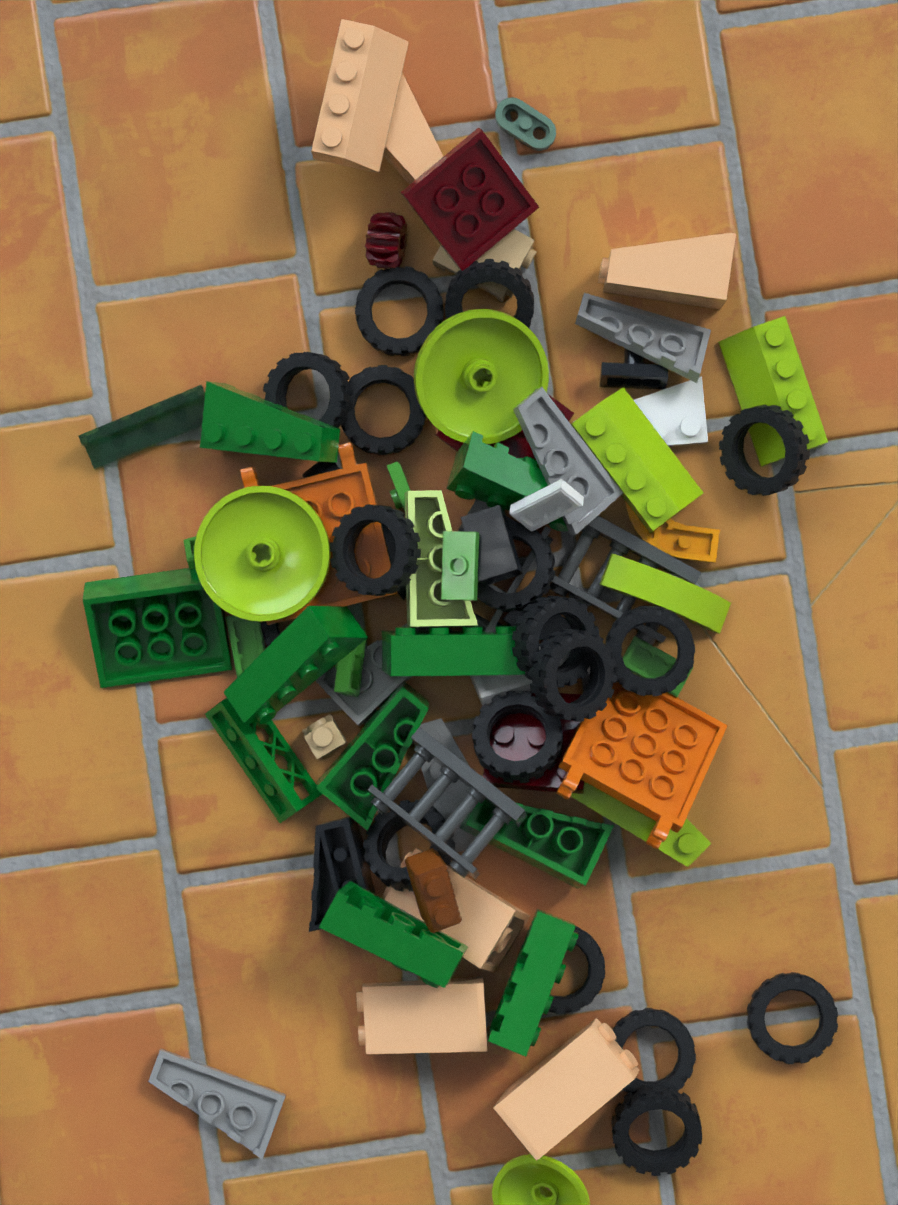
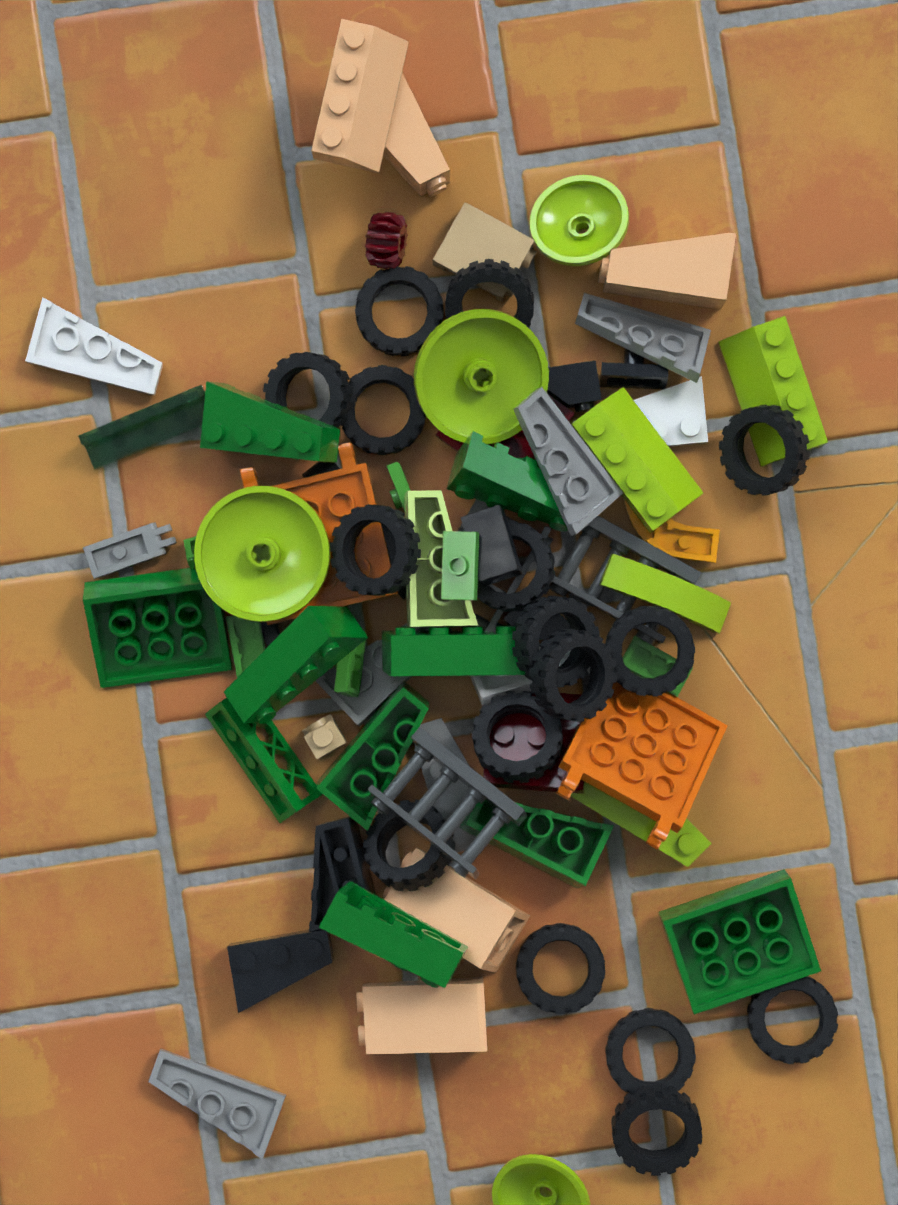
dark red plate [400,128,540,271] -> none
dark orange brick [405,848,462,933] -> none
green wedge [487,909,579,1057] -> none
light nougat slope [493,1018,639,1161] -> none
sand green plate [495,97,556,151] -> none
white plate [509,479,584,532] -> none
none -> white wing [25,297,163,396]
none -> light grey hinge [83,522,177,579]
none -> black wedge [227,929,334,1013]
none -> lime dish [530,175,629,266]
none -> black slope [547,360,602,412]
none -> green slope [658,869,821,1014]

